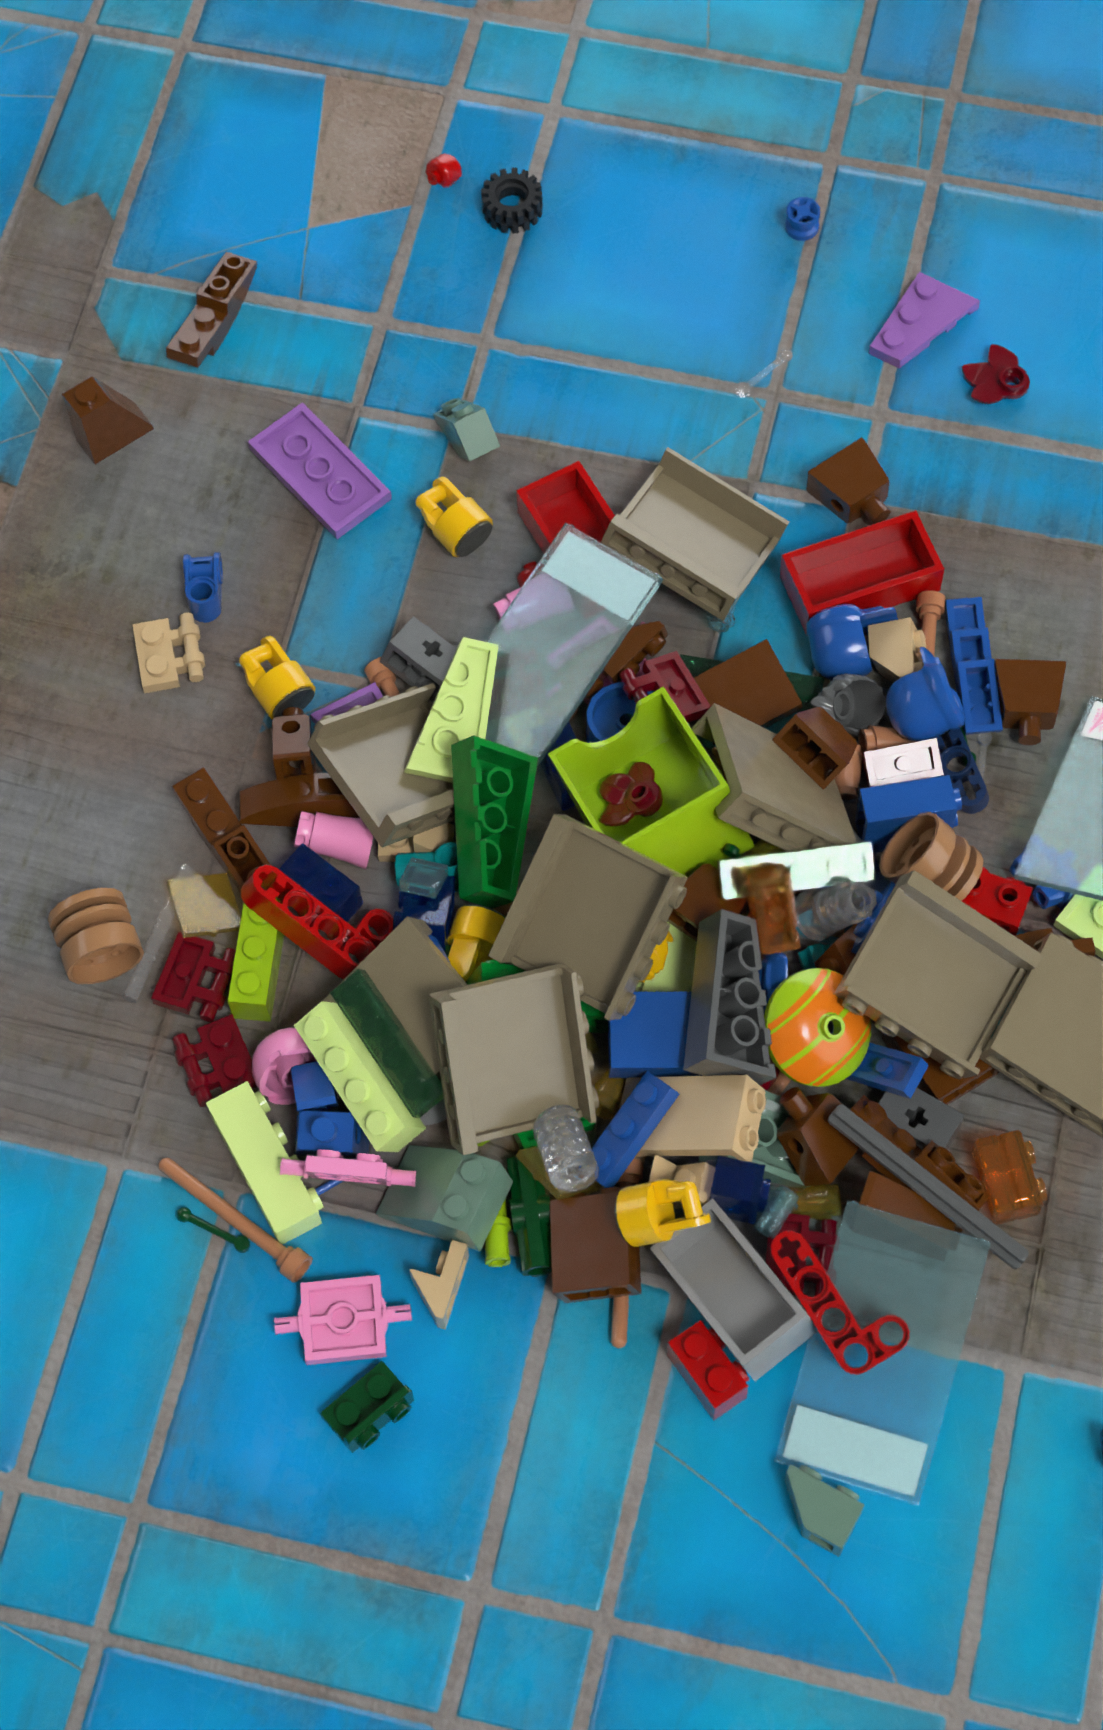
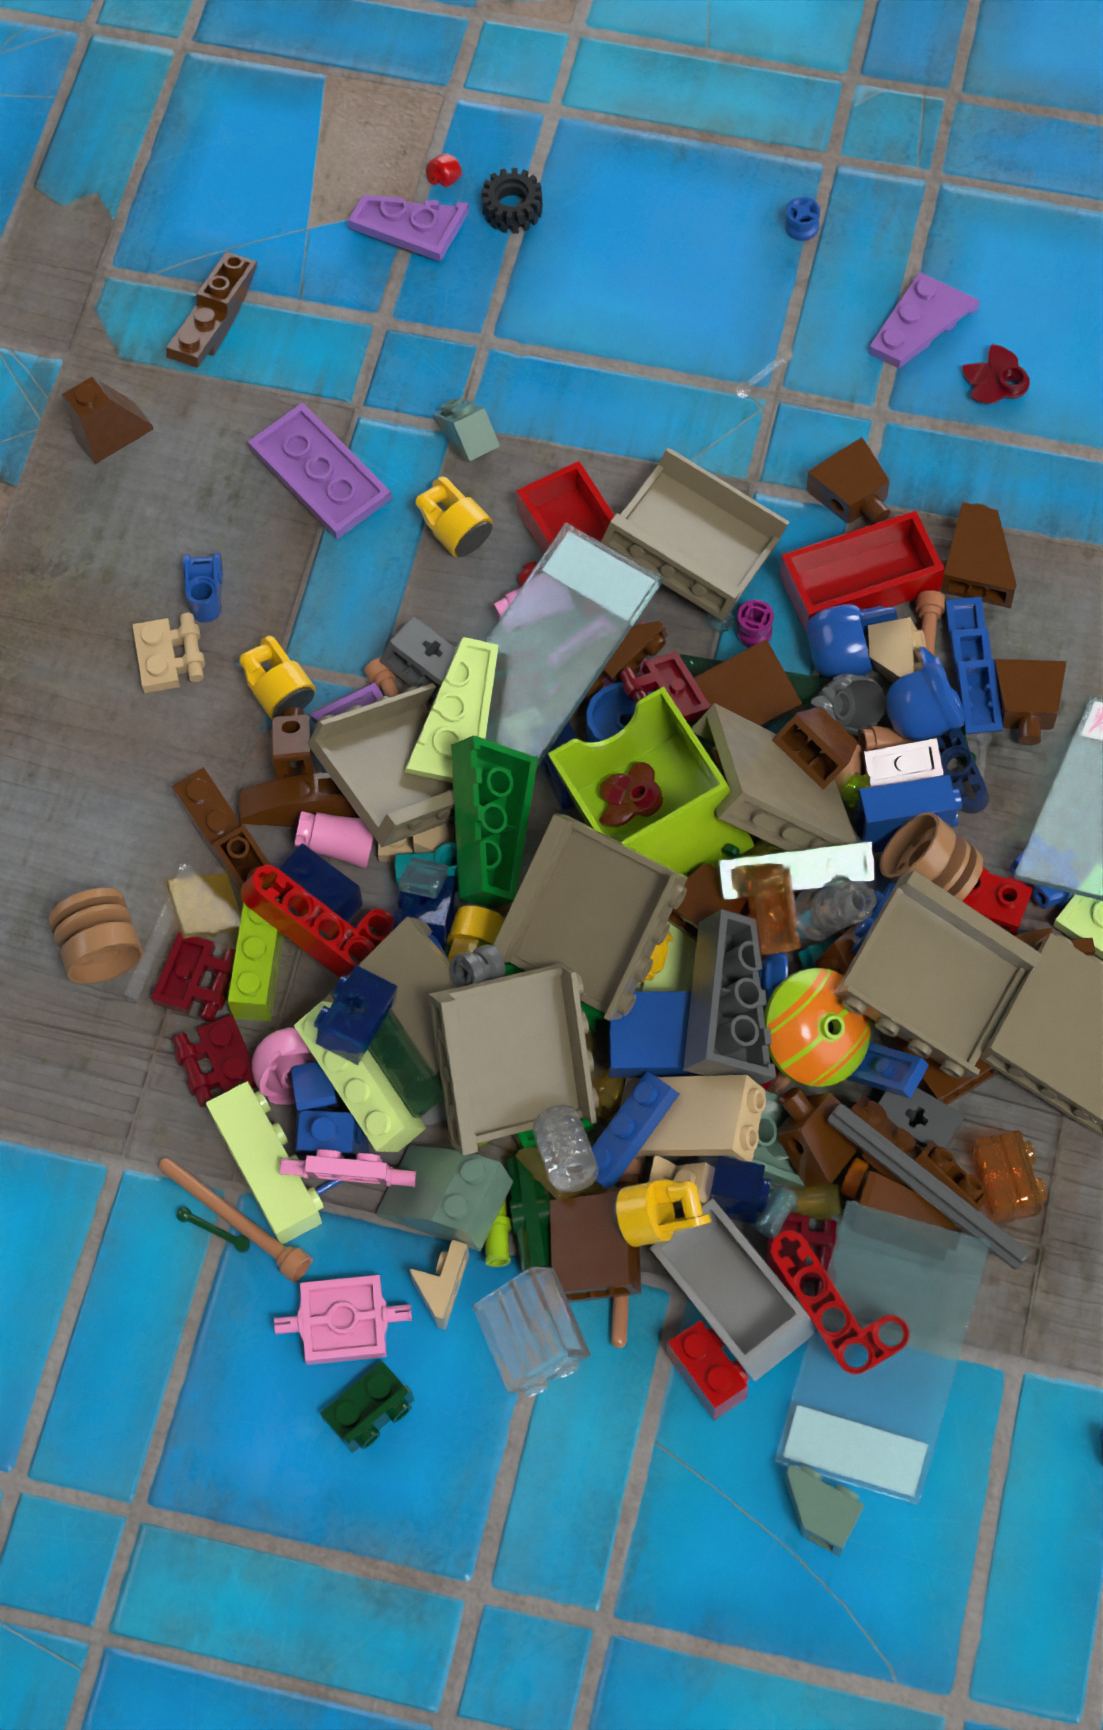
none -> clear blue brick [314,965,398,1065]
none -> medium lavender wing [348,195,469,262]
none -> dark grey wheel [450,945,505,987]
none -> clear brick [472,1267,591,1396]
none -> magenta wheel [736,600,774,648]
none -> clear neon green plate [841,772,873,809]
none -> orange tile [841,1158,870,1199]
none -> reddish brown slope [940,502,1017,608]

